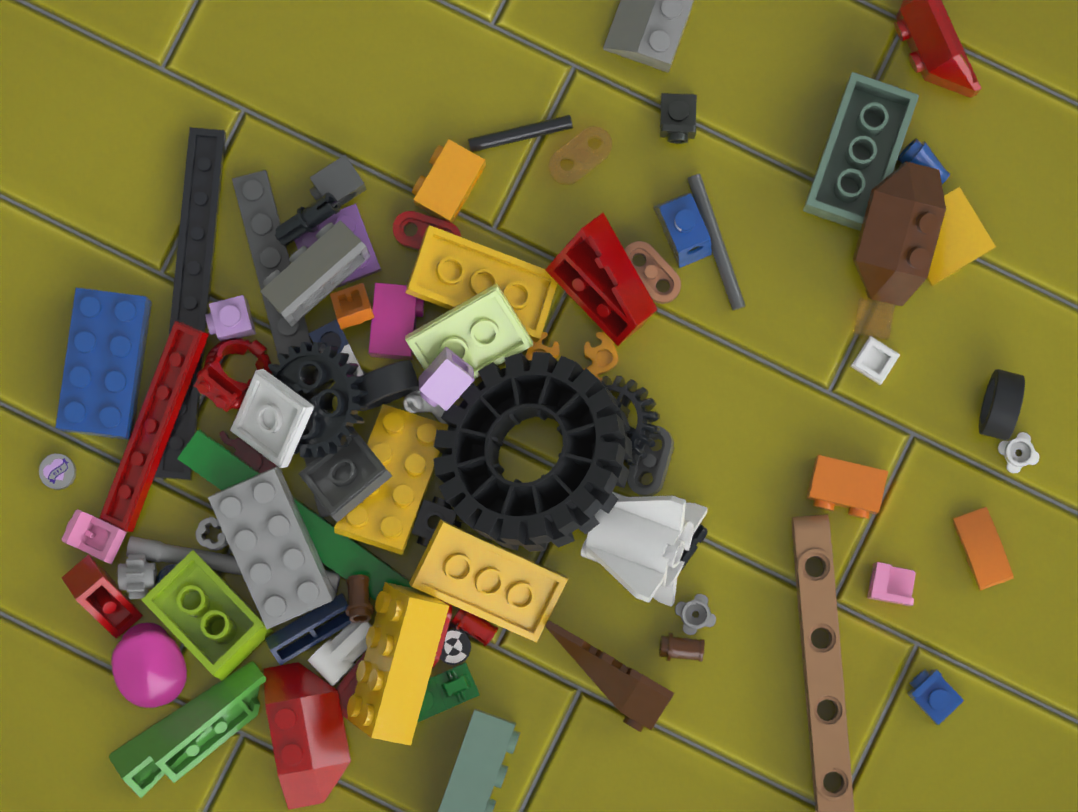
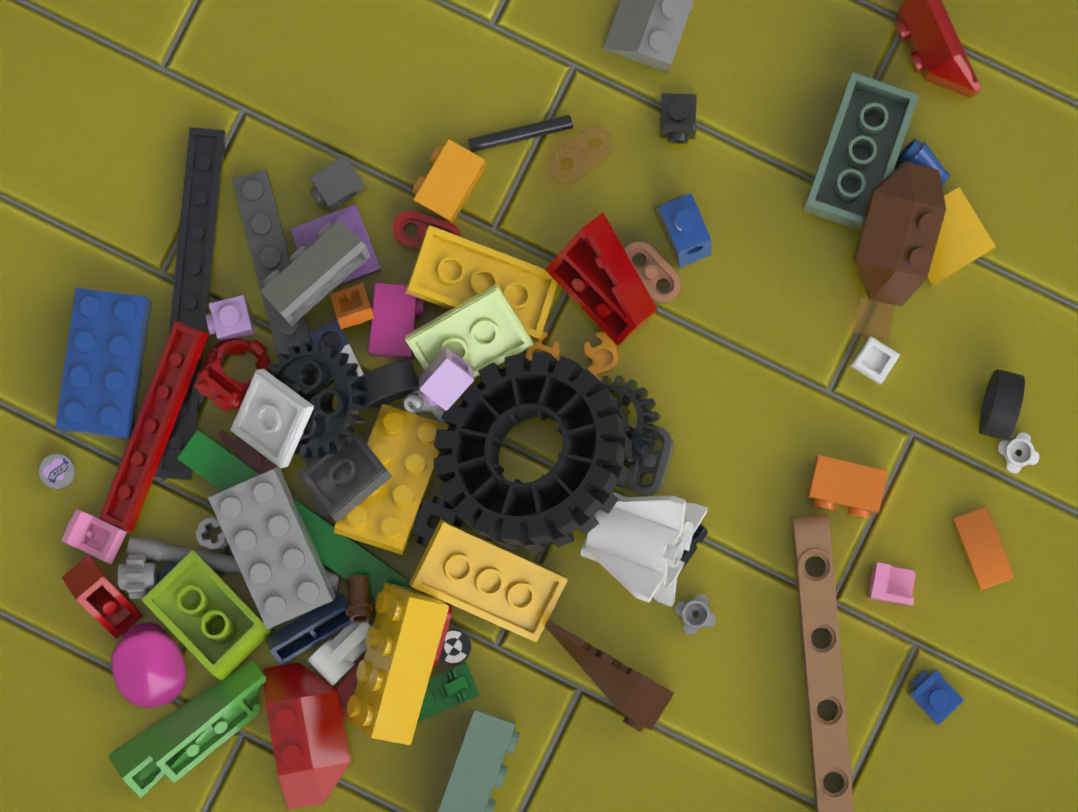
black axle [275,193,340,246] -> none
red pin [451,609,499,647] -> none
reddish brown pin [659,633,705,662] -> none
dark grey bar [687,174,745,311] -> none

